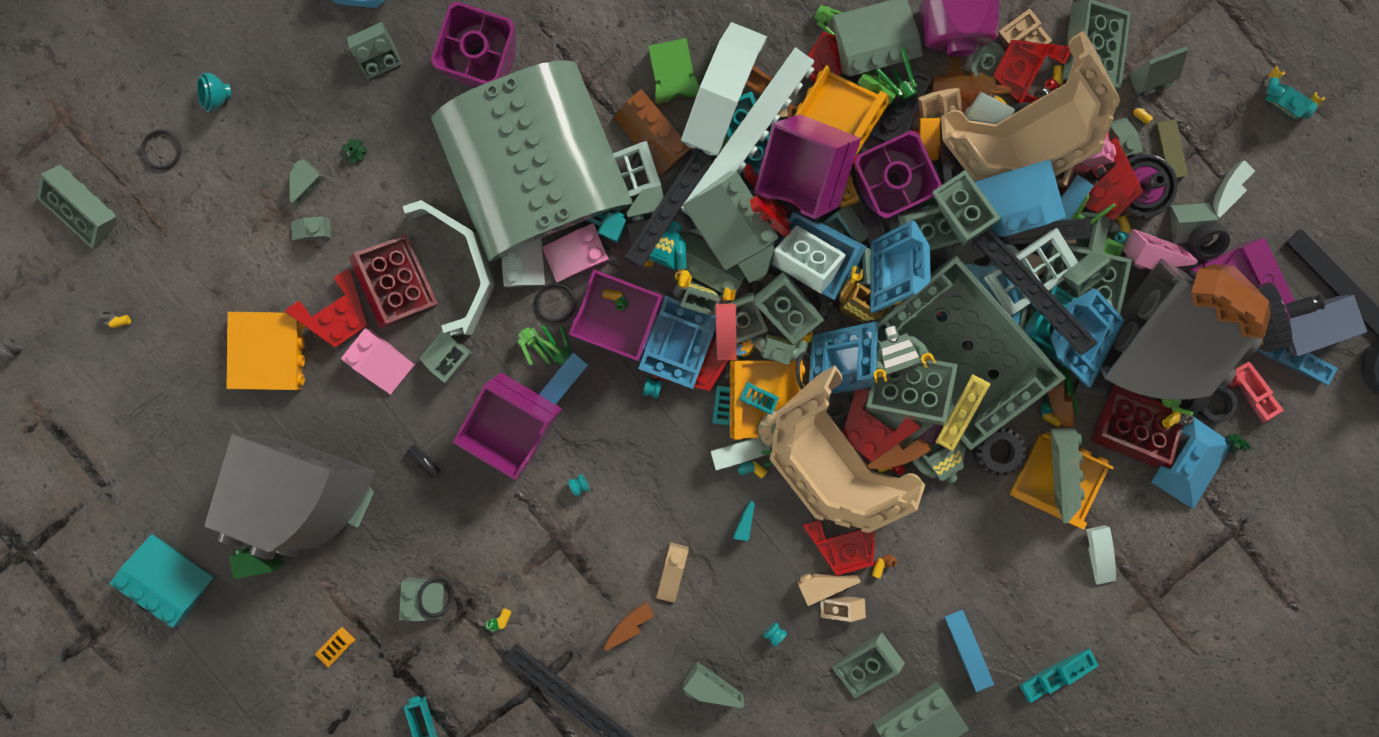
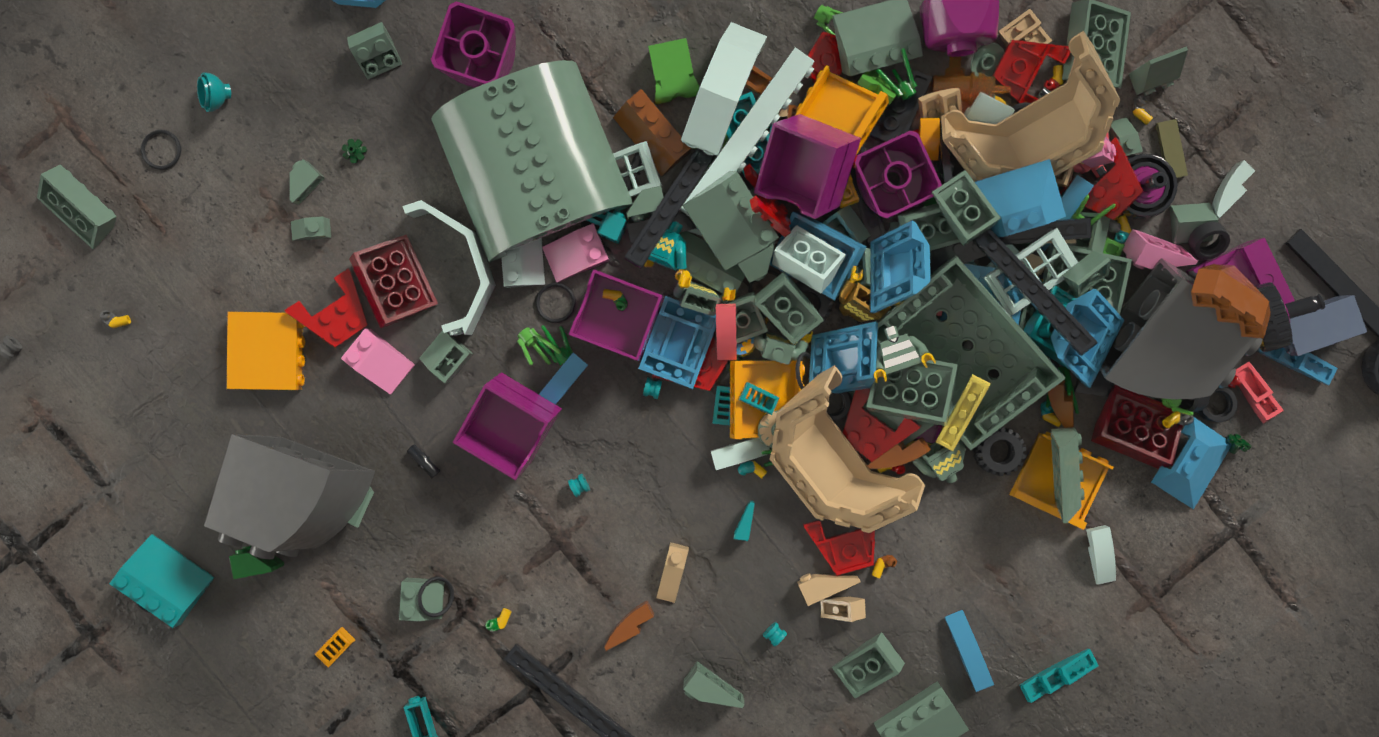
teal torso [1265,66,1325,120] -> none

